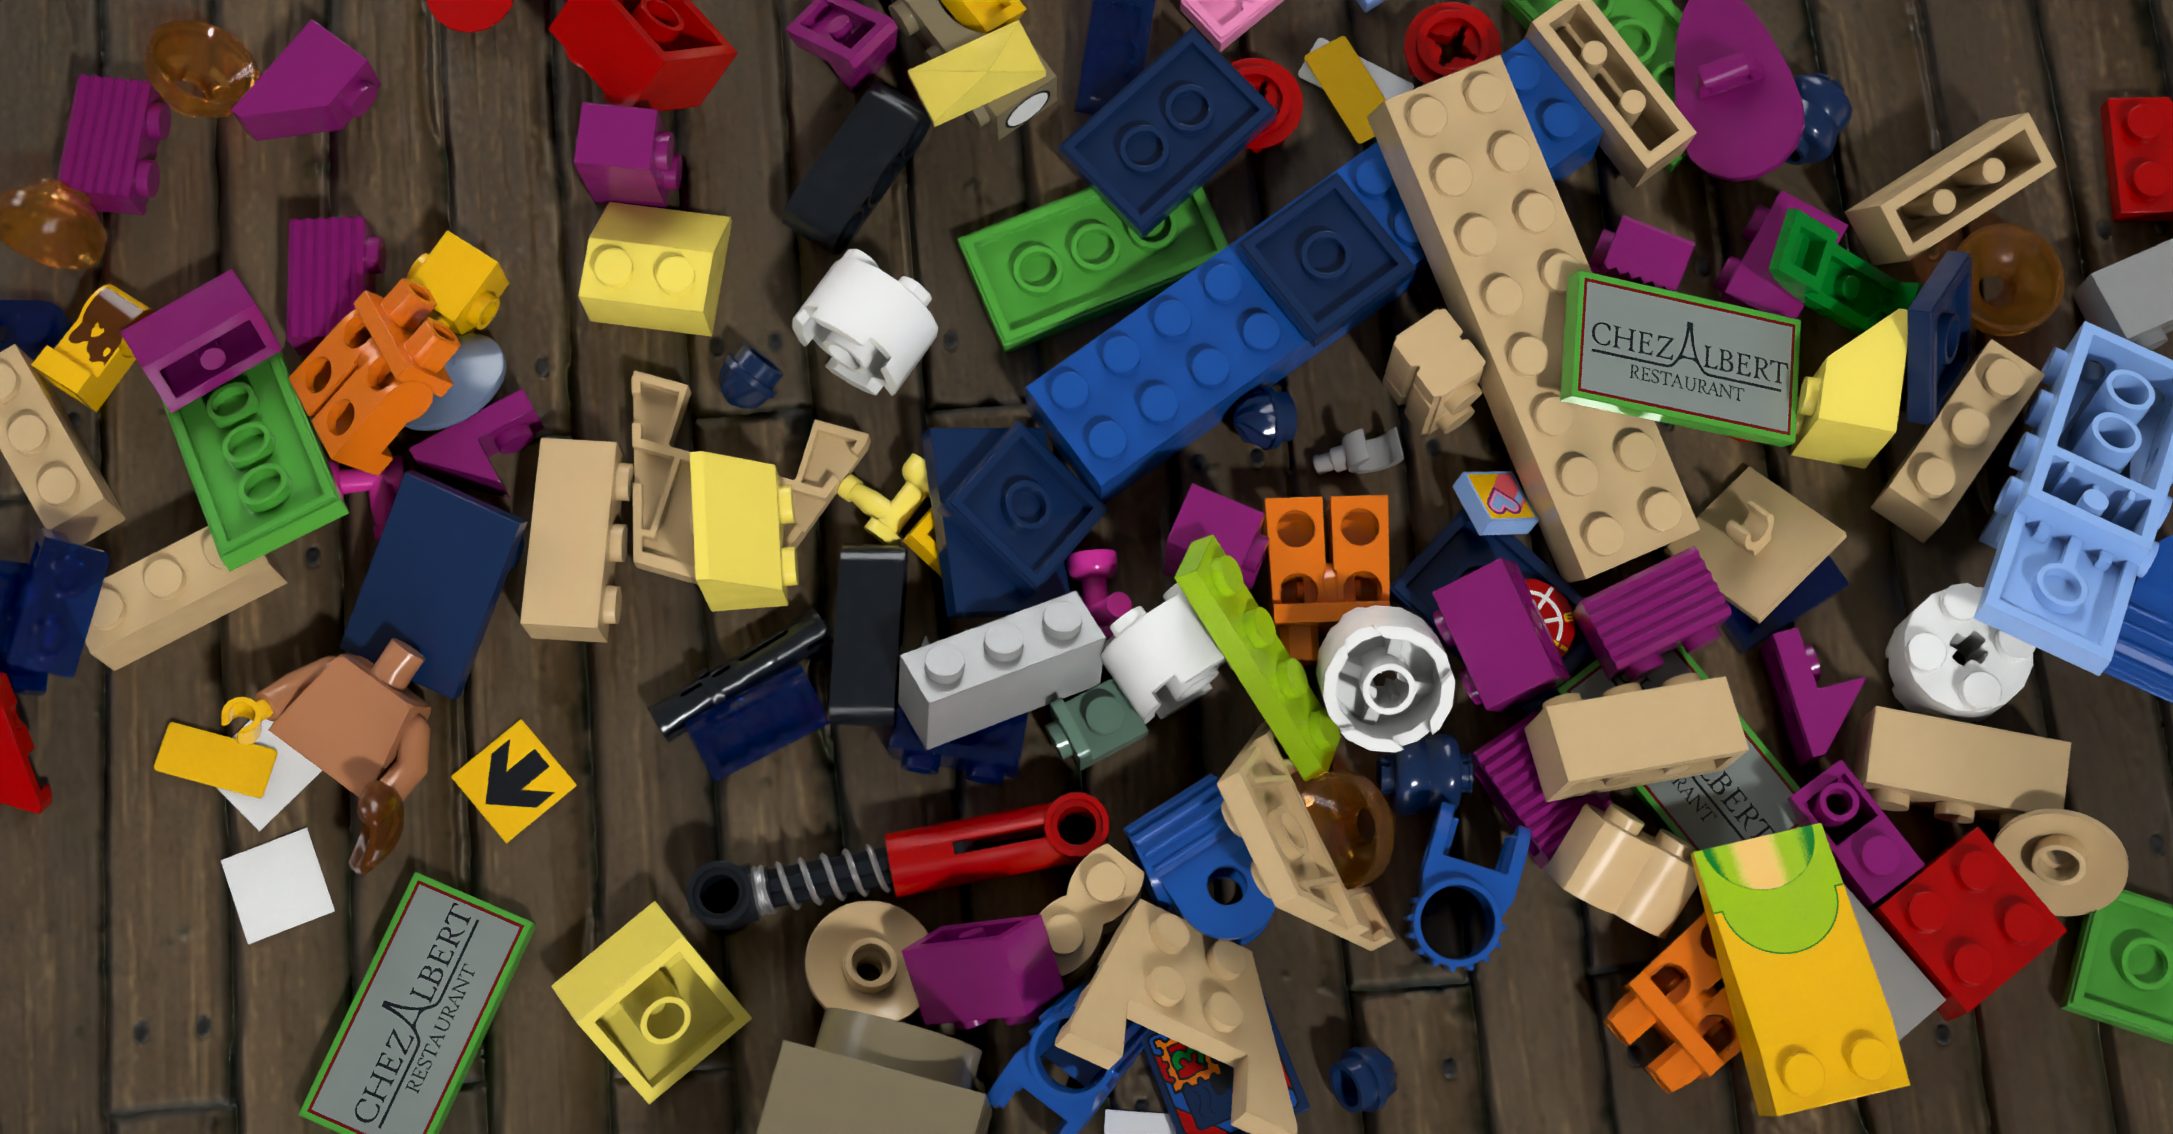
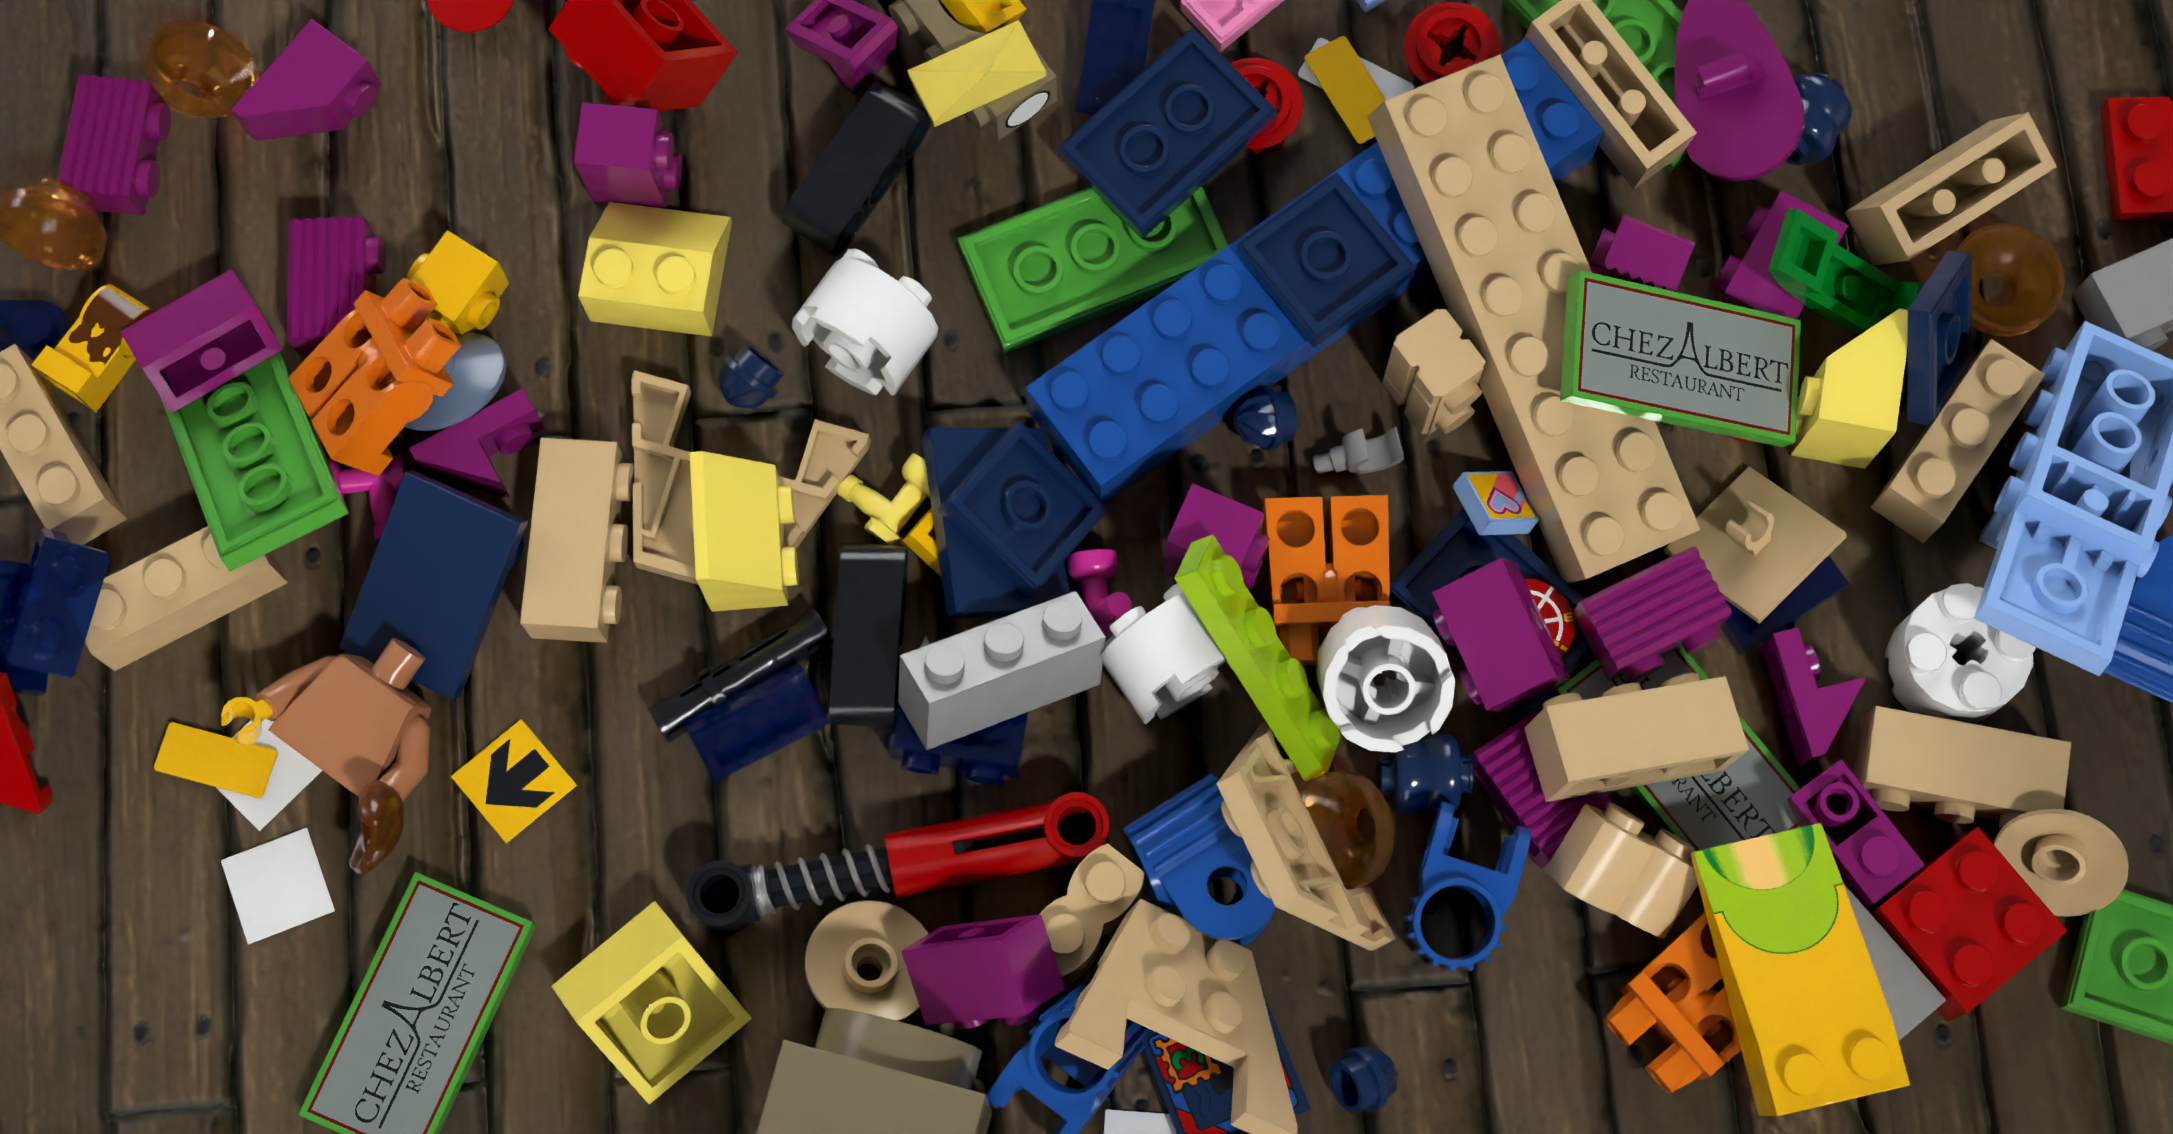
sand green bracket [1045,678,1149,771] -> none

